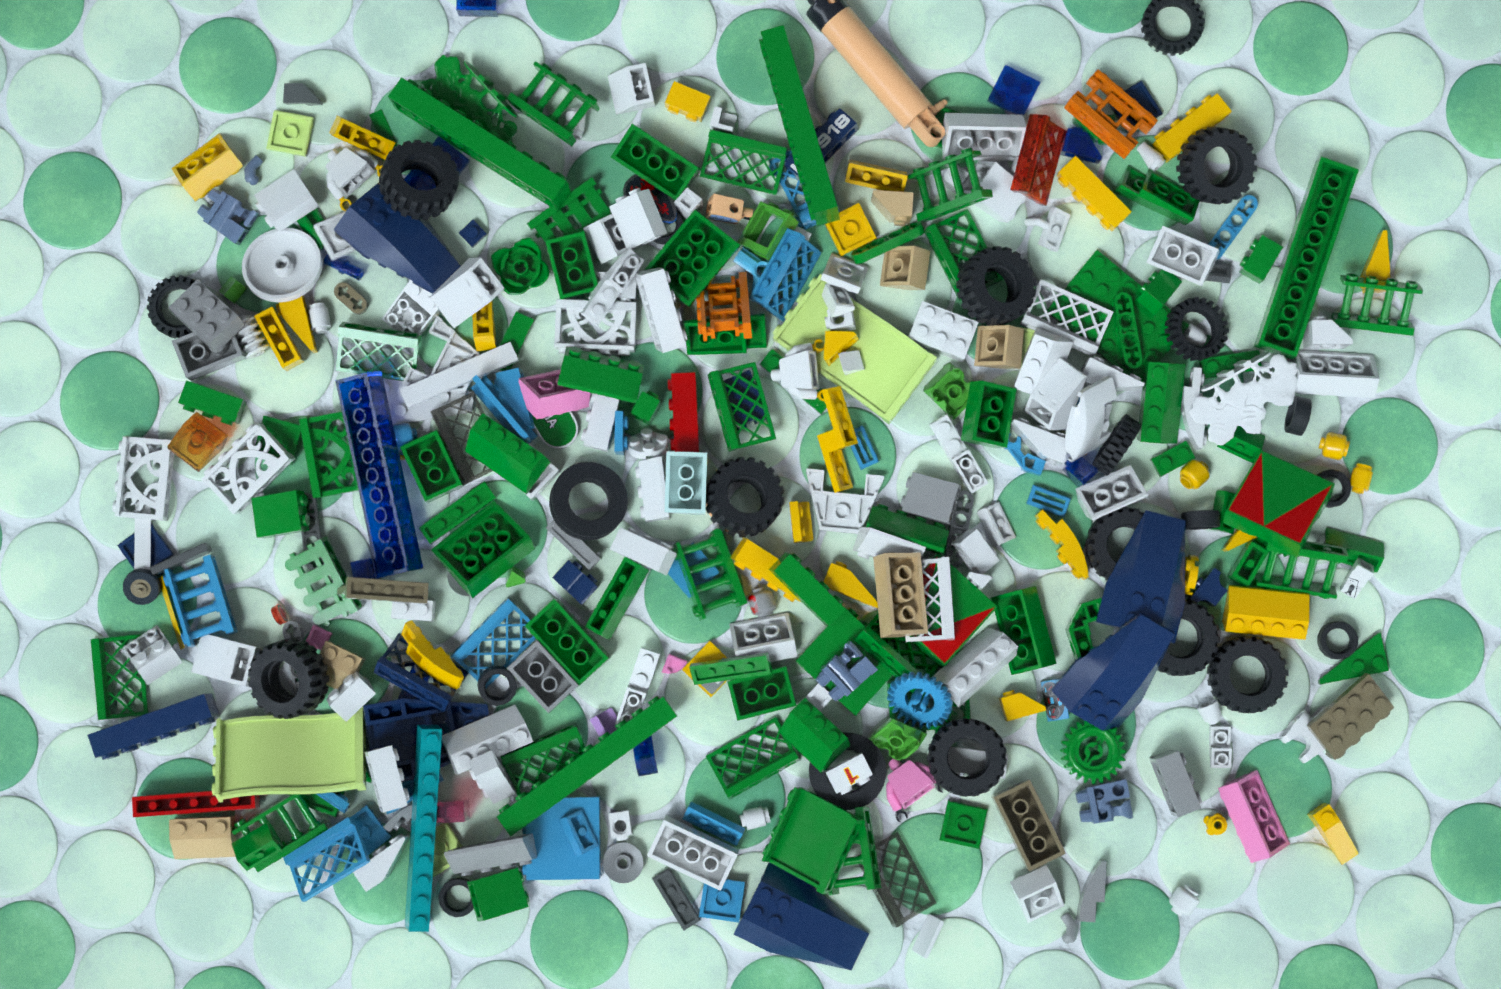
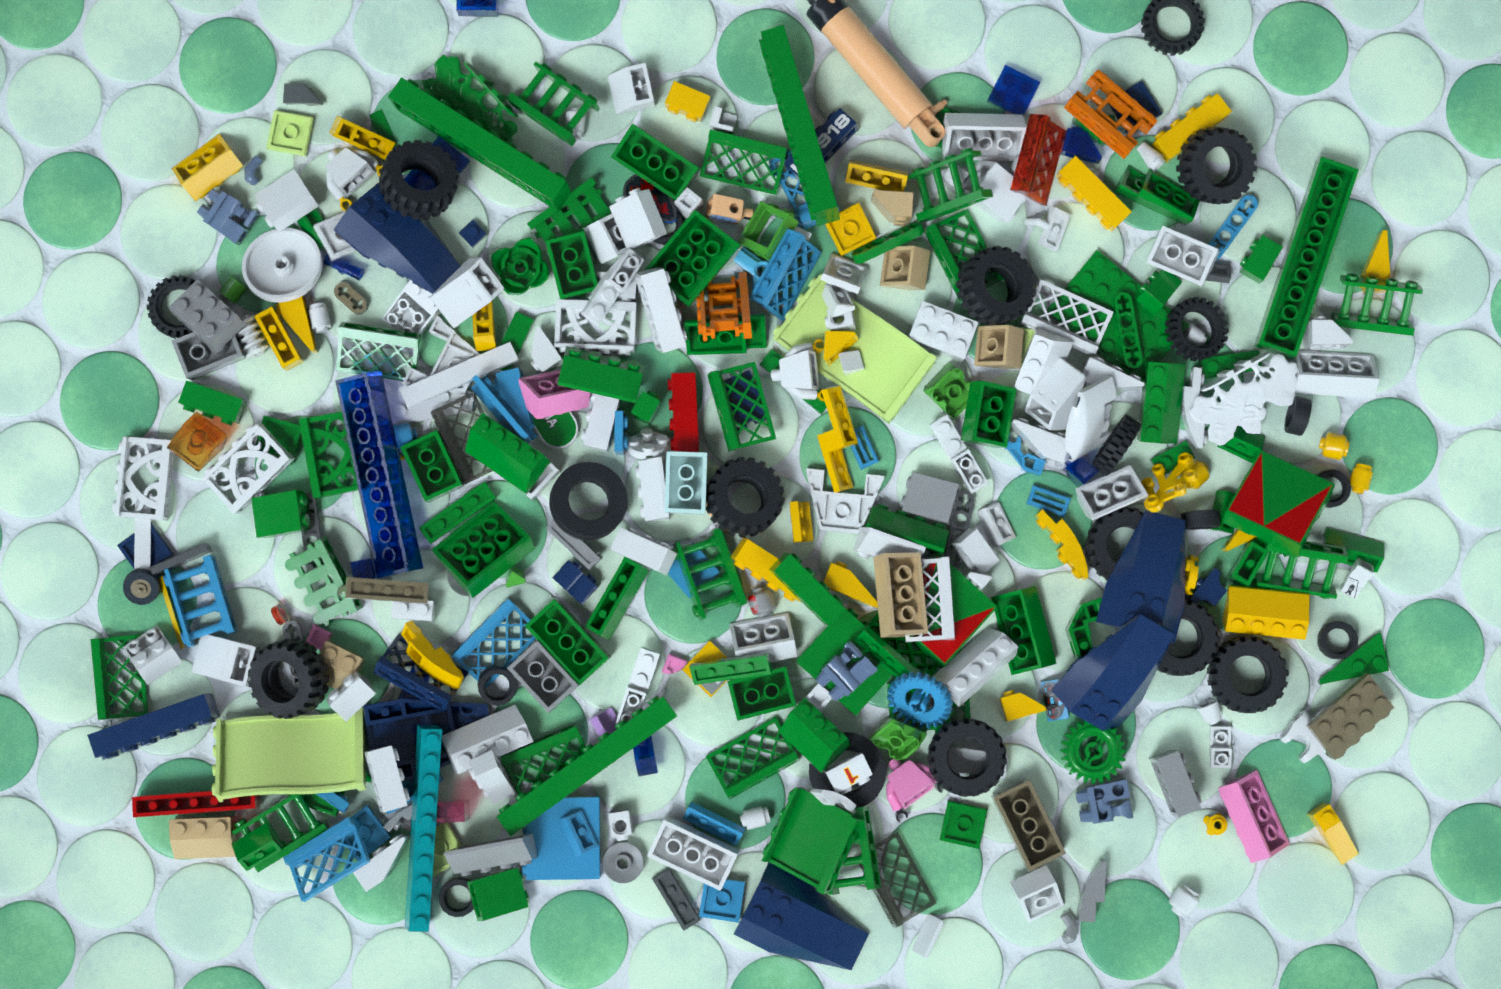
none -> white slope [531,326,563,373]
none -> white slope [810,789,856,812]
none -> yellow plant [1141,452,1198,513]

